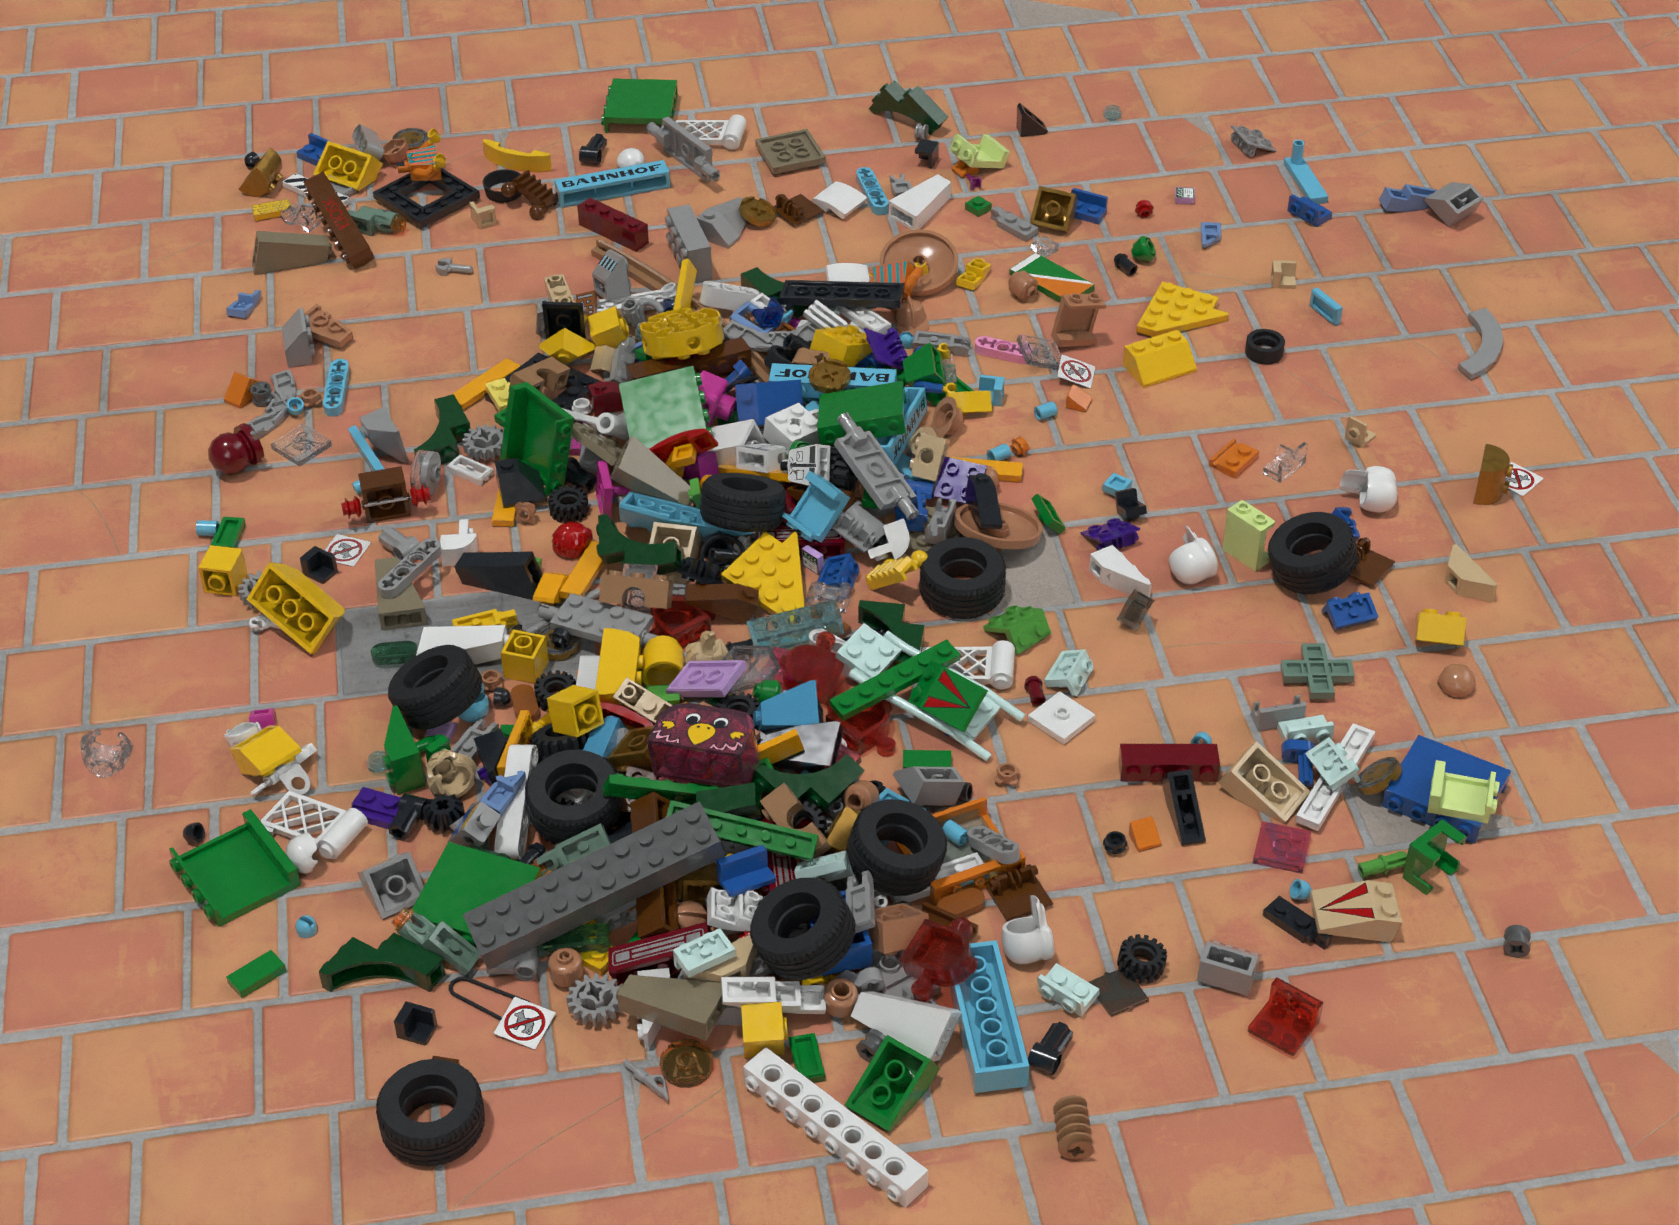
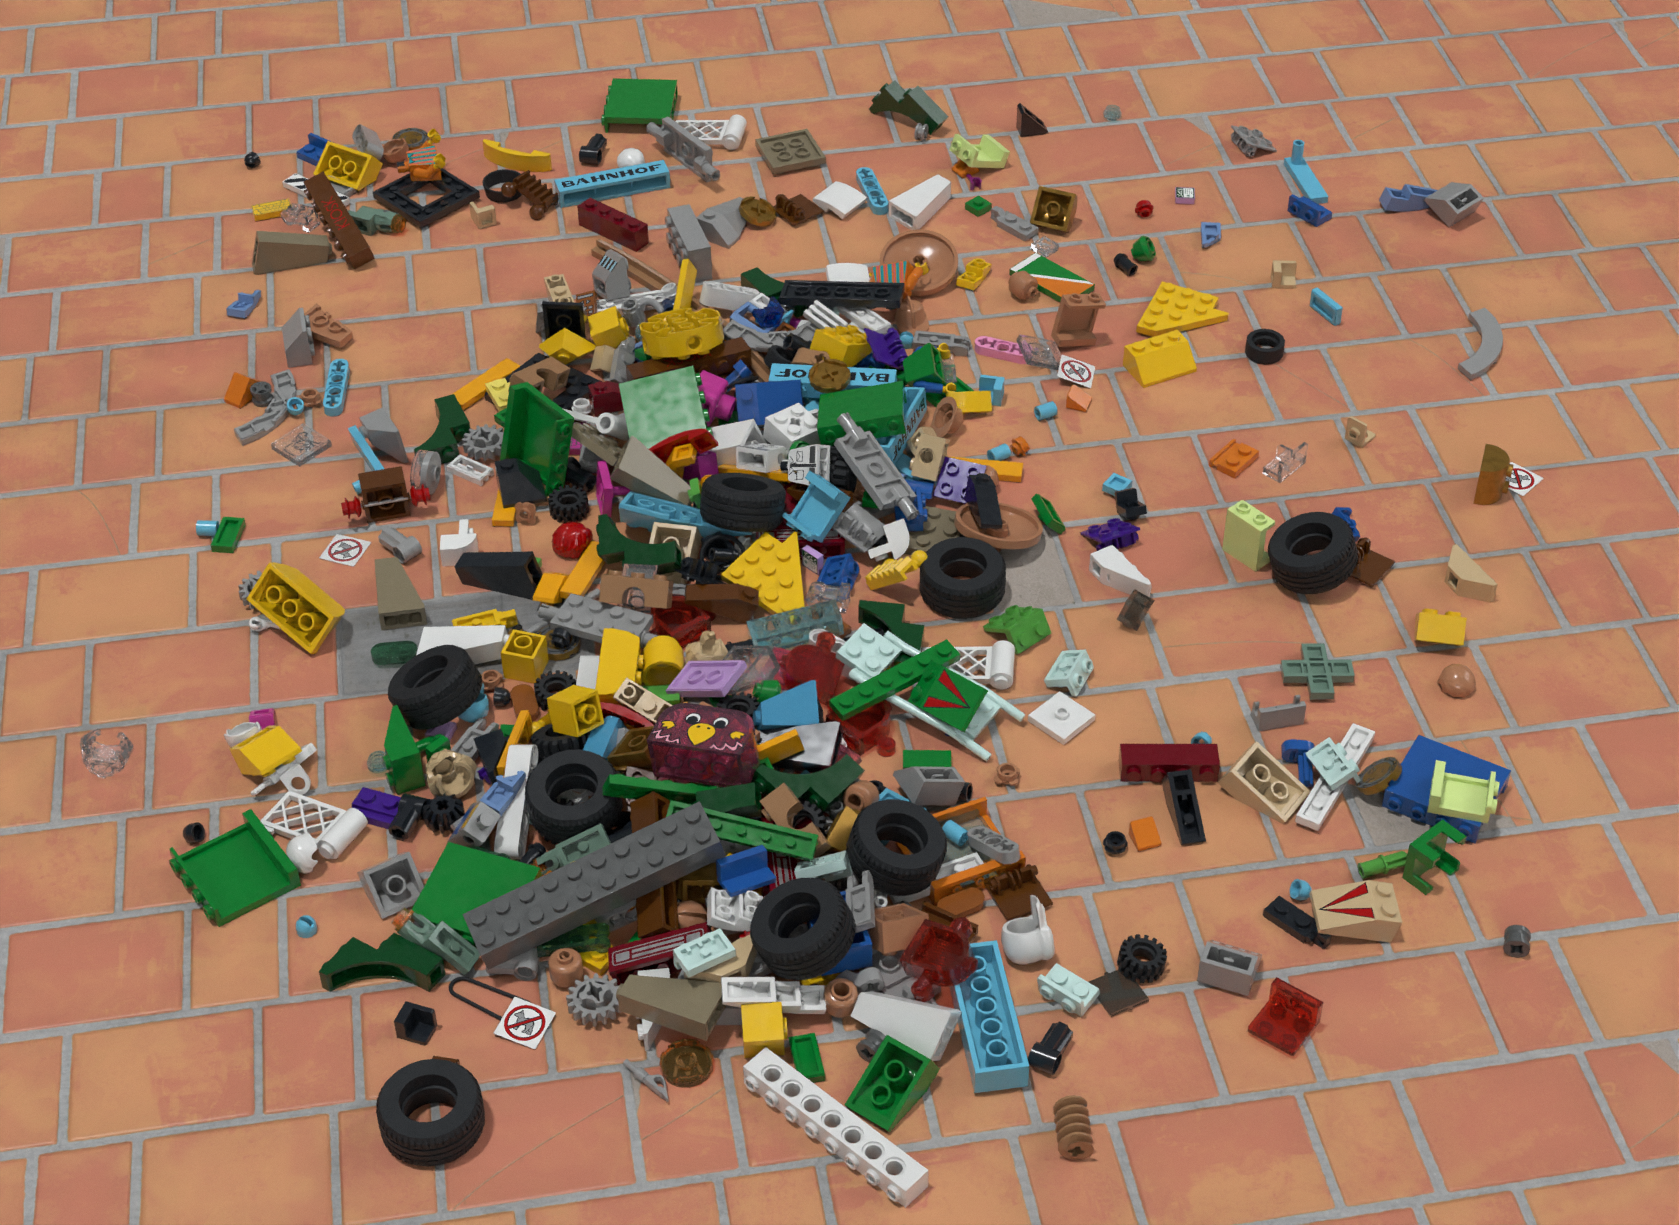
yellow head [198,545,248,596] -> none
dark red tile [208,423,265,475] -> none
green tile [226,950,286,998] -> none
pearl gold brick [239,147,283,197] -> none
black panel [300,546,338,584] -> none
light grey beam [378,538,442,599] -> none
light grey bar [435,258,473,276] -> none
light grey plate [890,174,913,197] -> none
black panel [915,139,939,169] -> none
light grey hinge [923,498,956,544] -> none
dark red pin [1024,676,1046,706] -> none
blue bracket [1071,188,1108,224] -> none
white piece [1168,526,1218,584] -> none
clear pink plate [1253,821,1311,874] -> none
light aqua bracket [1277,715,1335,744] -> none
blue bracket [1321,592,1379,630] -> none
white piece [1340,466,1398,513] -> none

